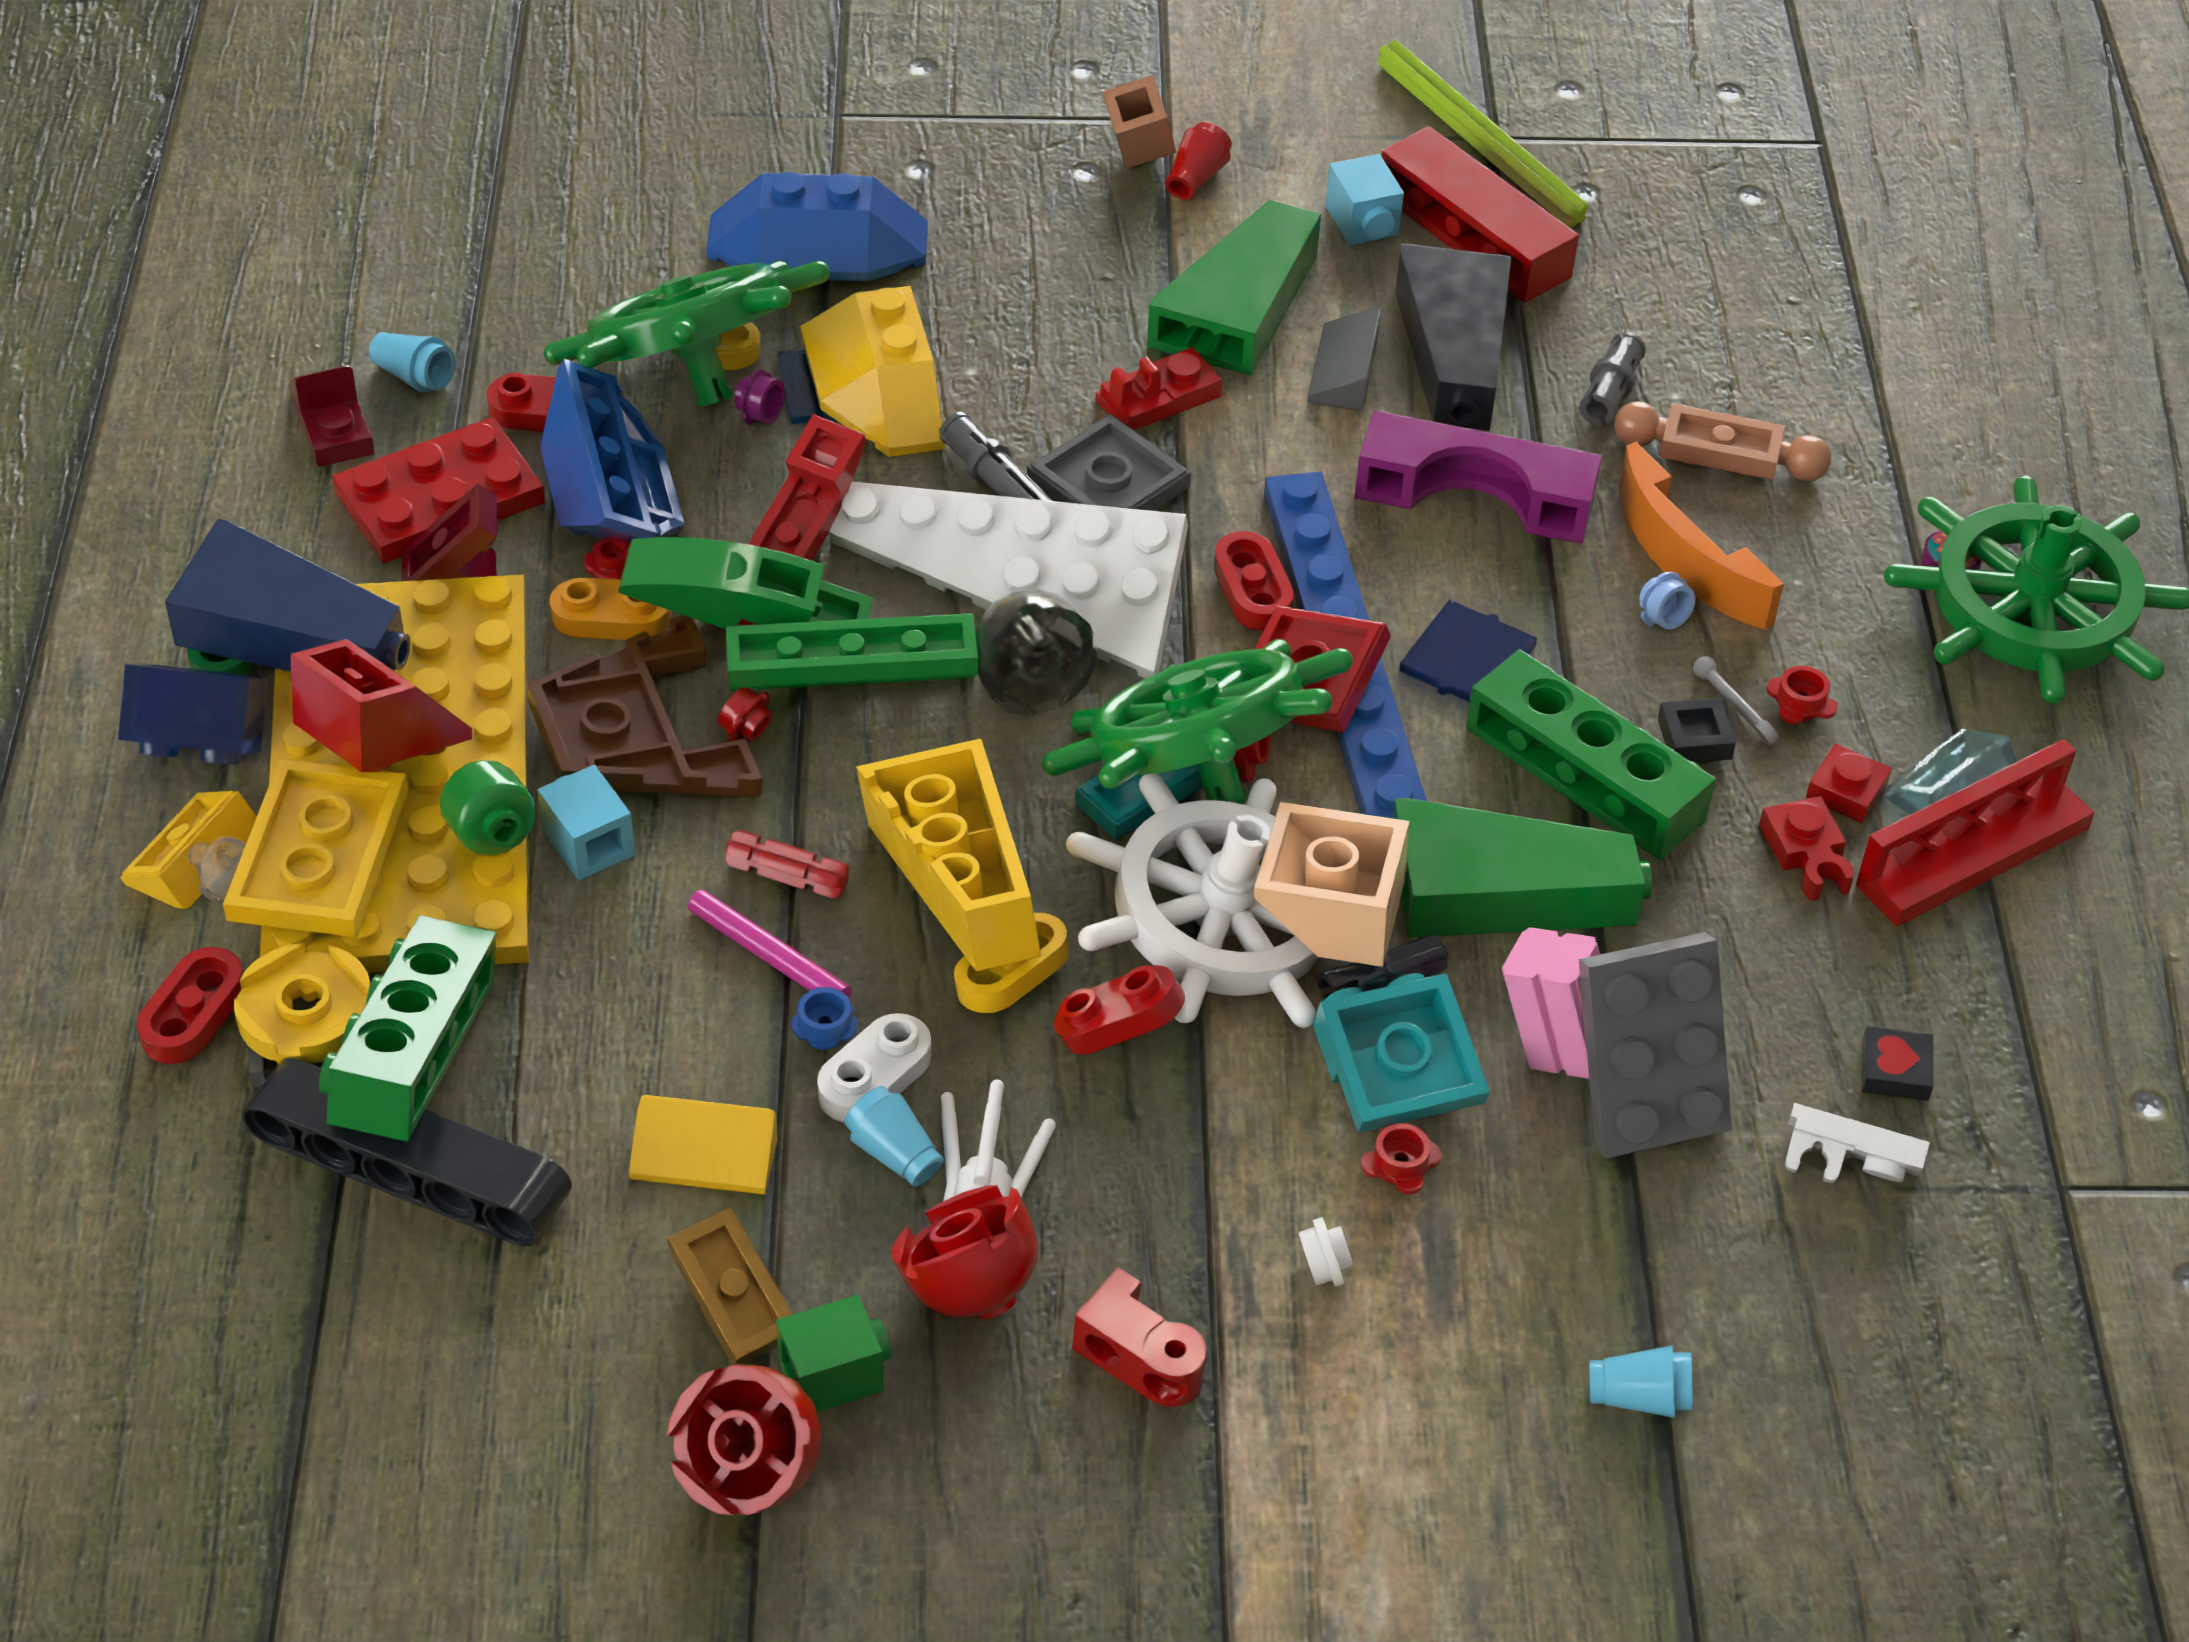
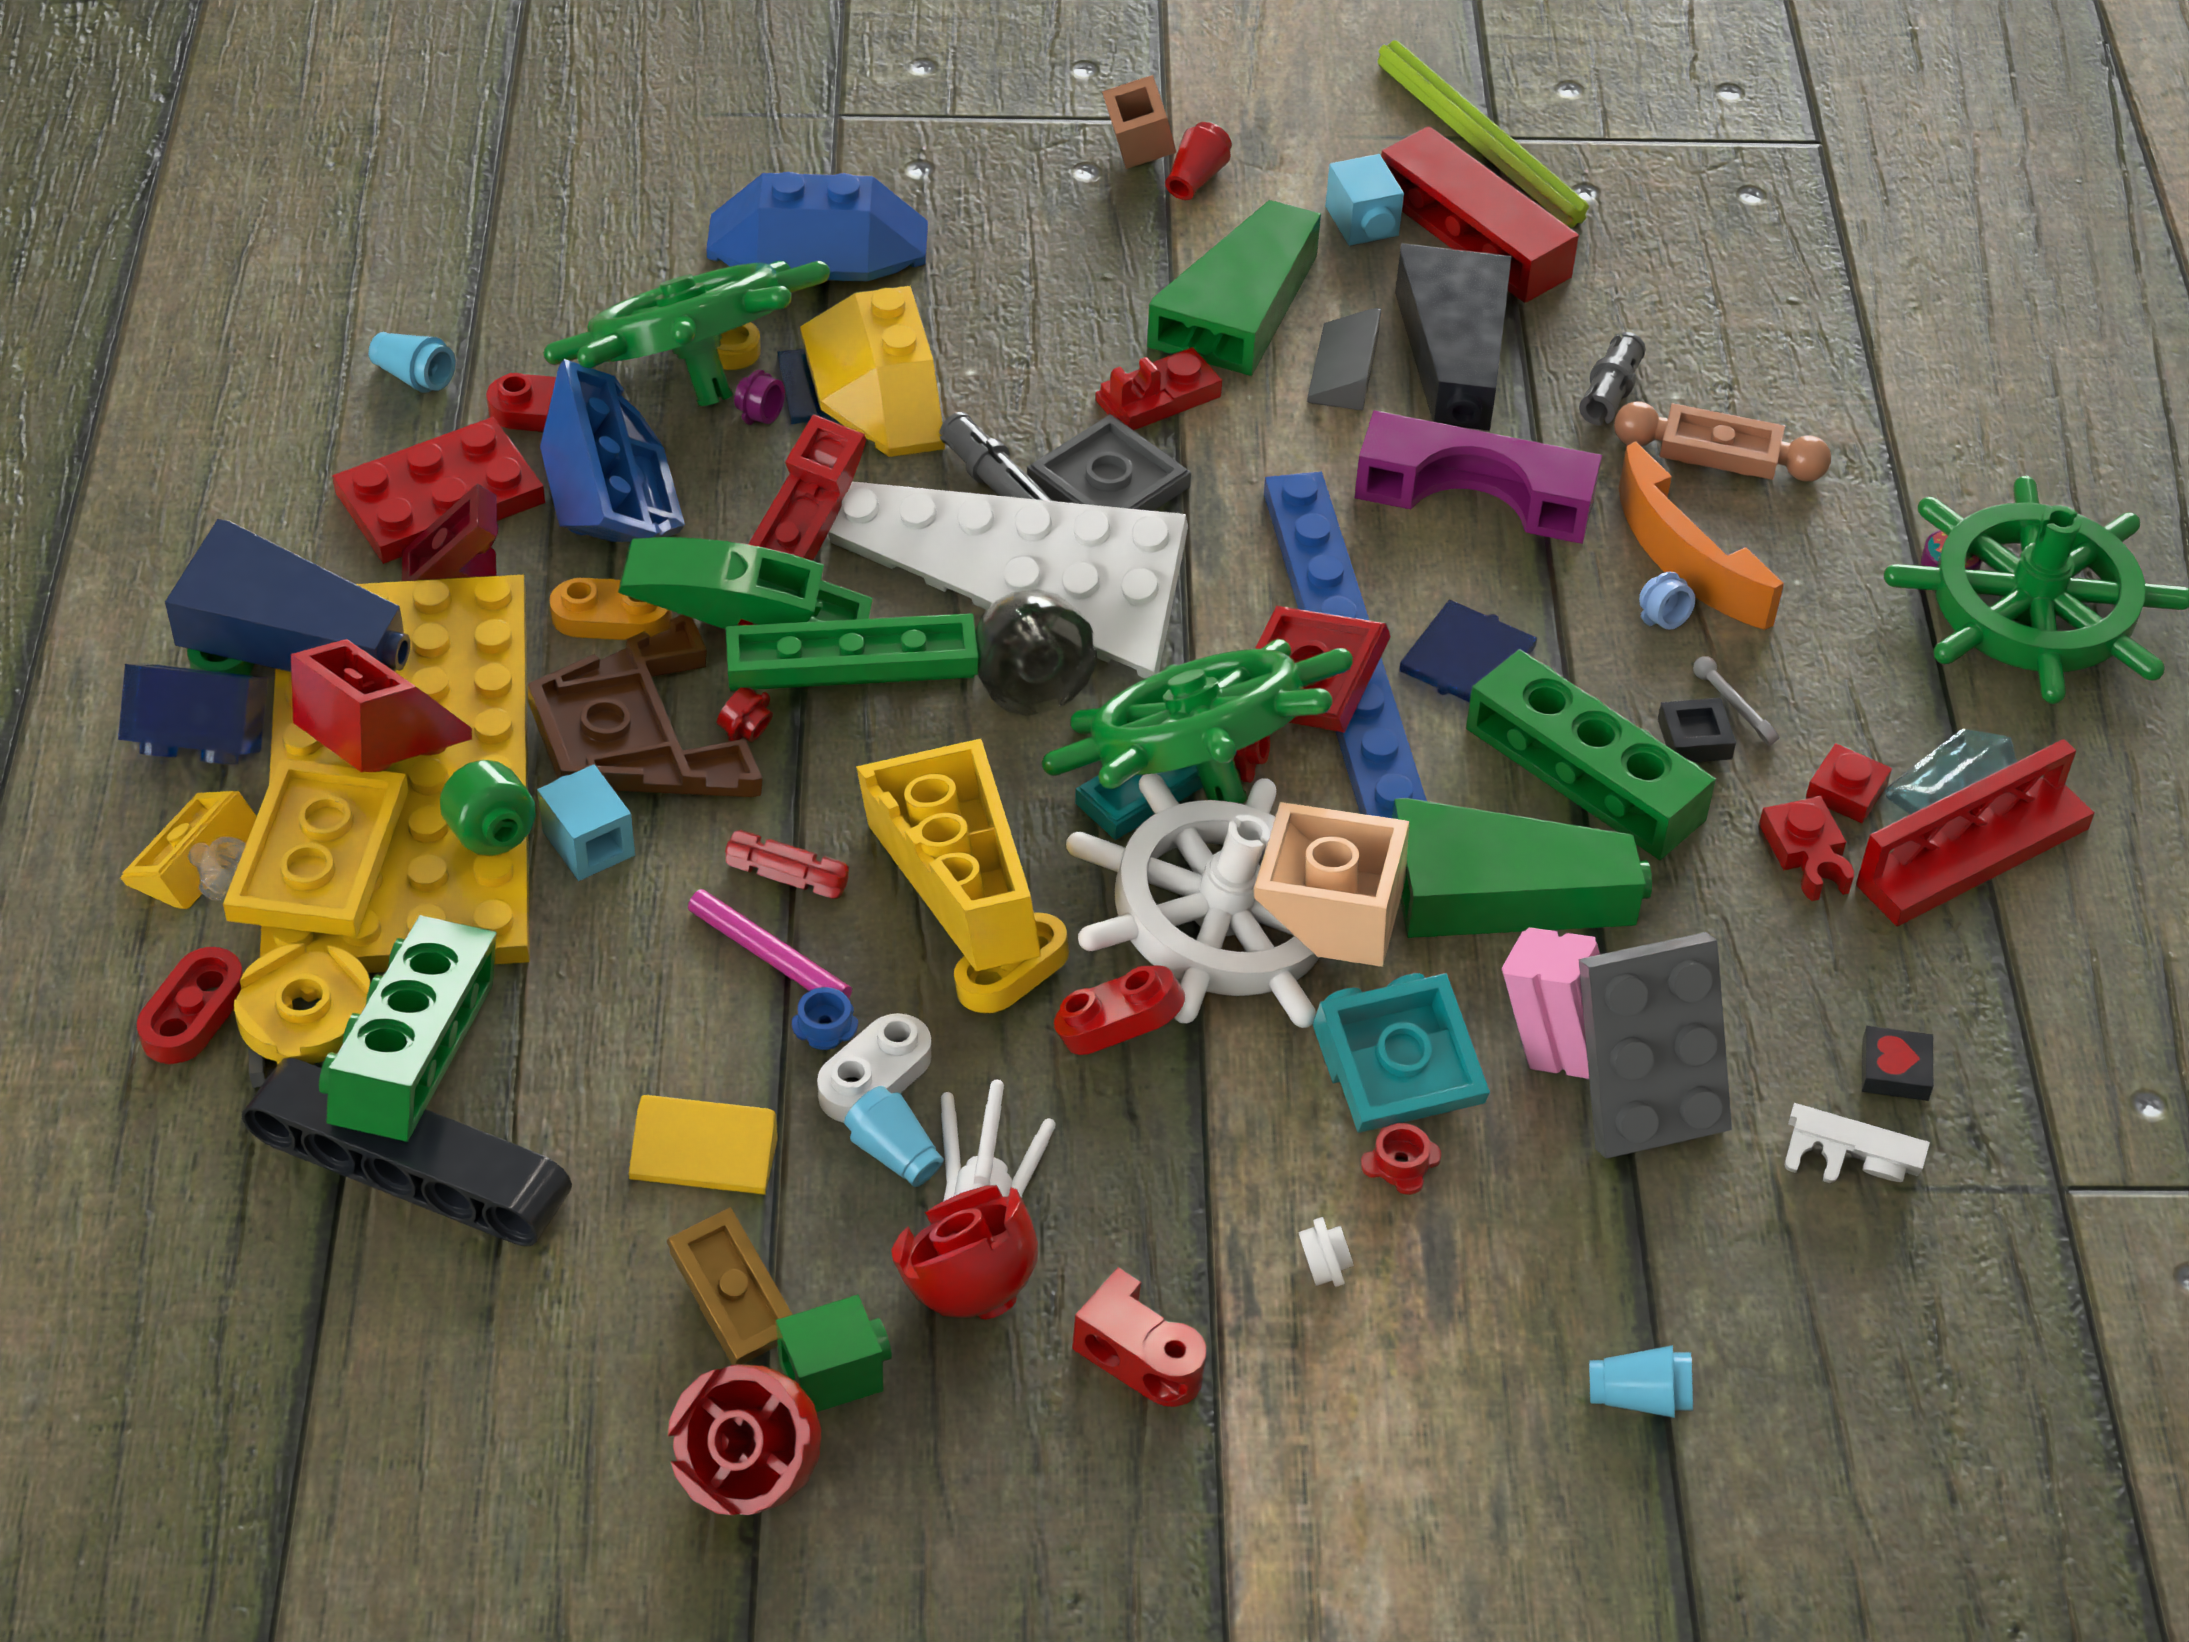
dark red slope [289,365,375,467] -> none
red plate [583,537,631,580] -> none
red plate [1214,531,1294,631] -> none
black axle [1318,934,1448,1001] -> none
red plate [1766,666,1838,725] -> none

